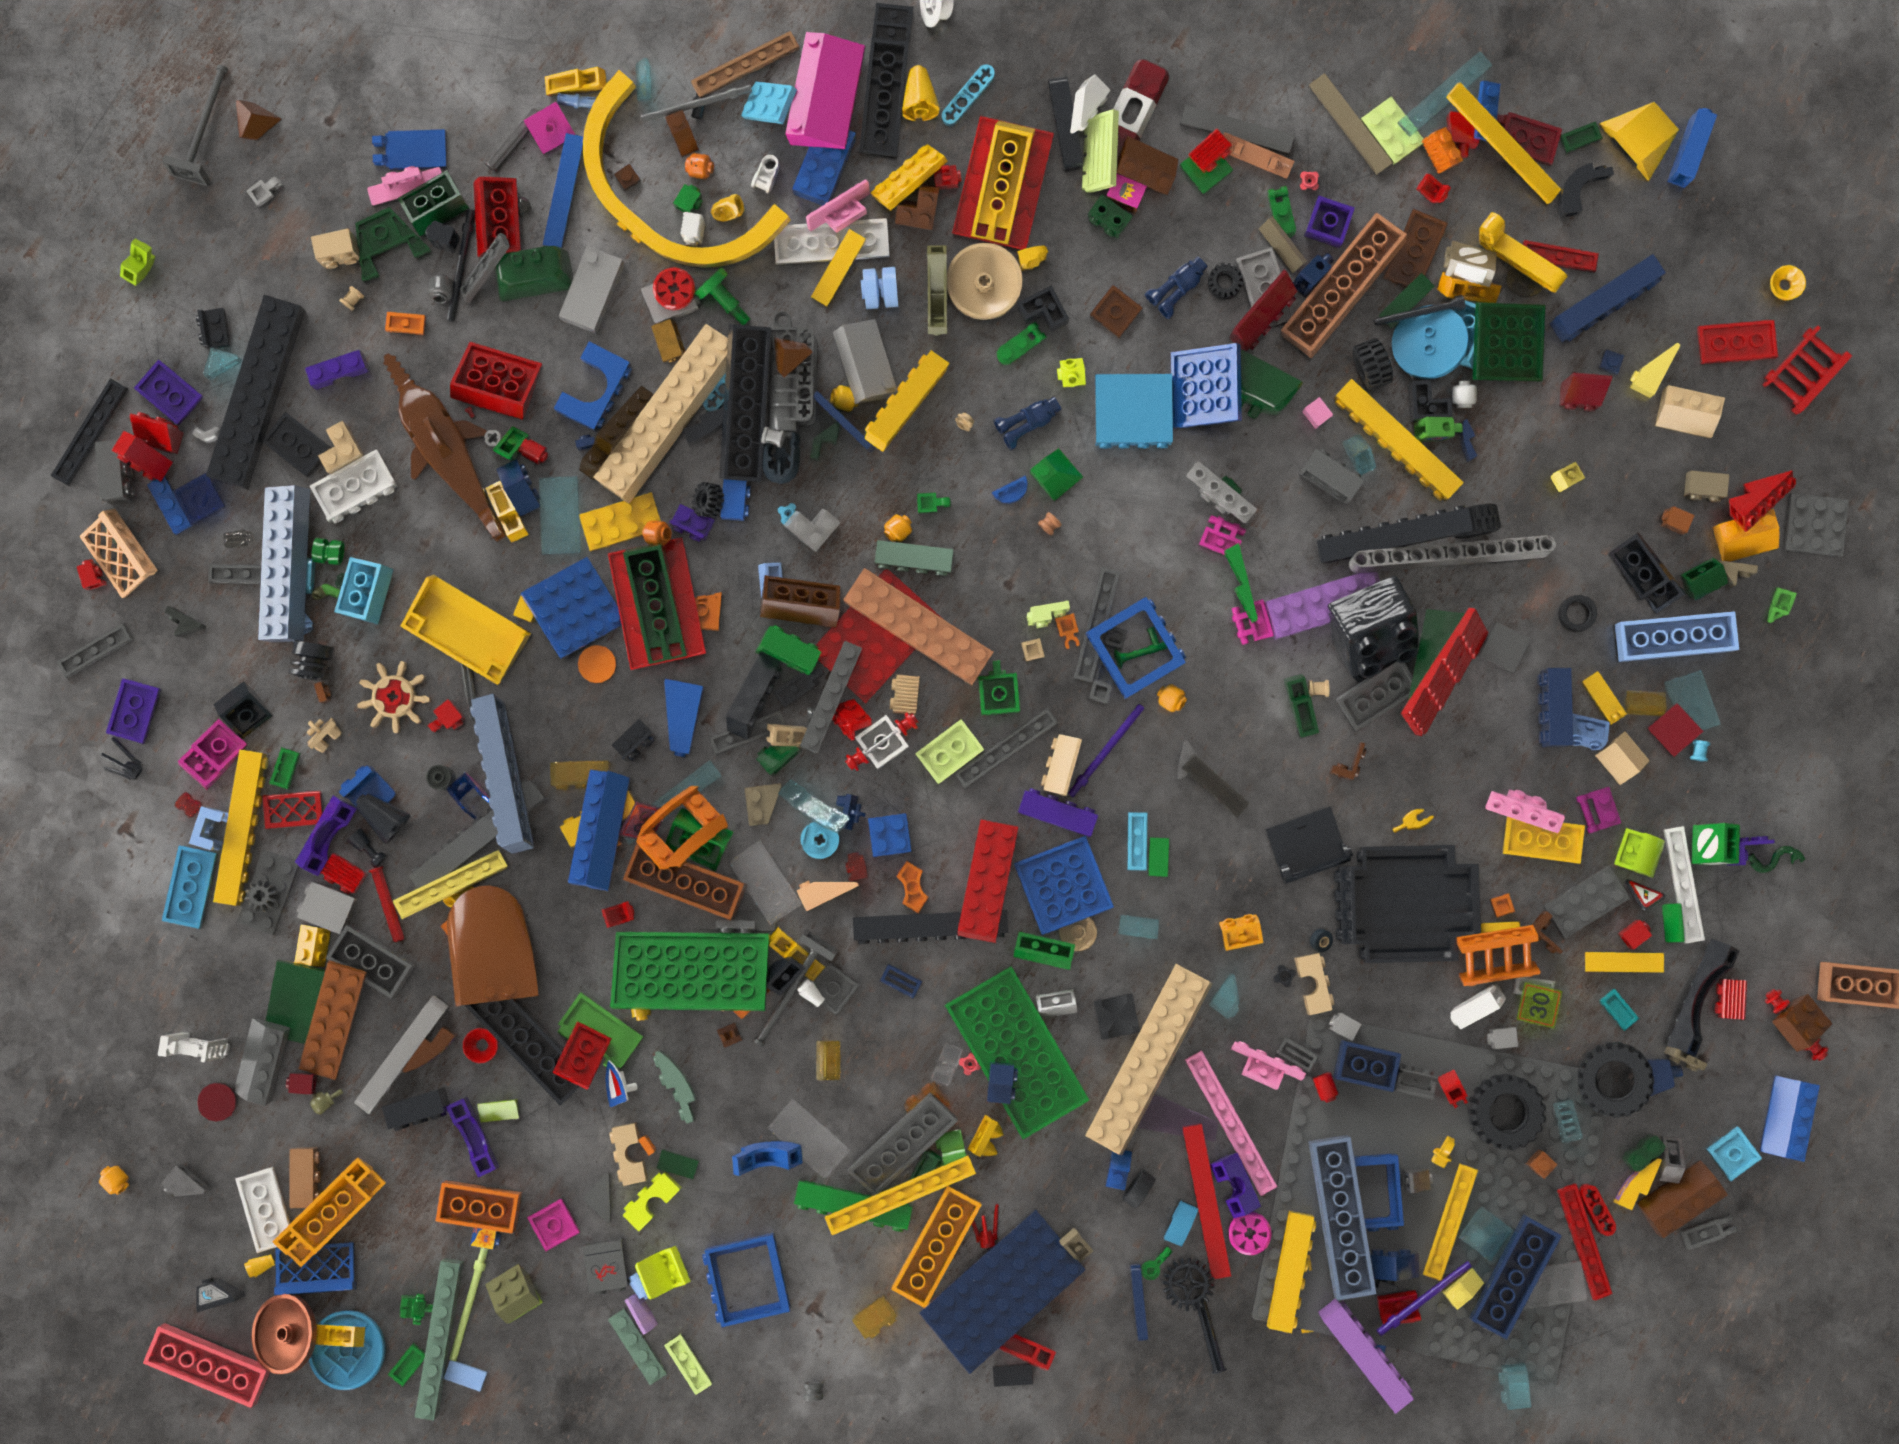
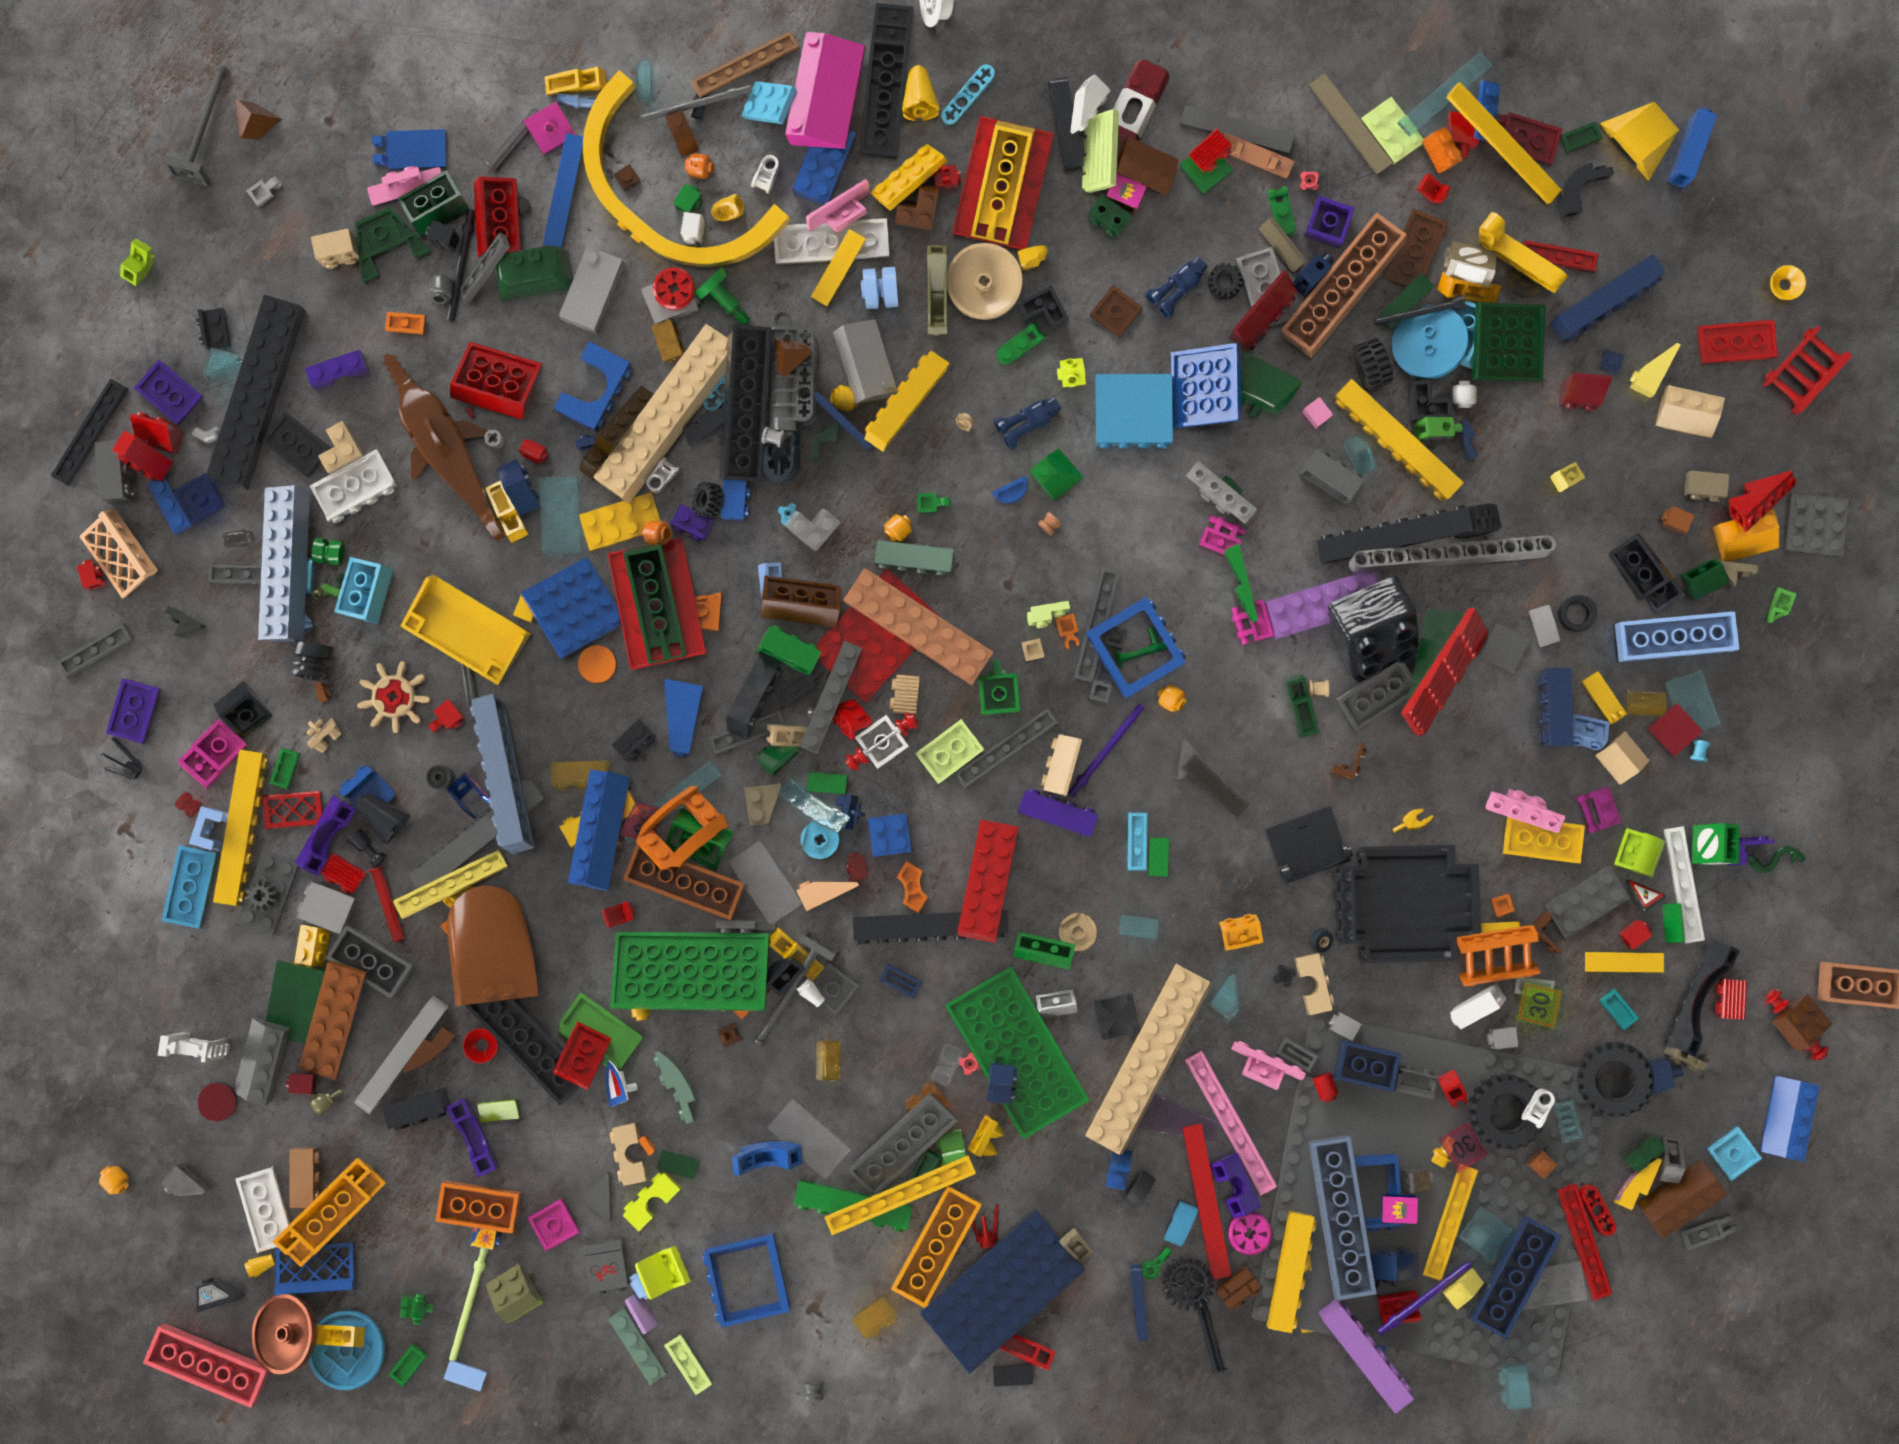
tan bush [339,286,364,311] -> none
sand green brick [415,1258,464,1421] -> none
green slope [493,426,529,461] -> none
blue plate [1014,836,1114,936] -> none
none -> white piece [647,457,680,494]
none -> green tile [807,772,847,794]
none -> reddish brown brick [1216,1265,1261,1310]
none -> dark pink piece [1381,1194,1418,1224]
none -> clear pink piece [1438,1121,1488,1173]
none -> white piece [1521,1089,1555,1128]
none -> light grey slope [1529,605,1561,647]

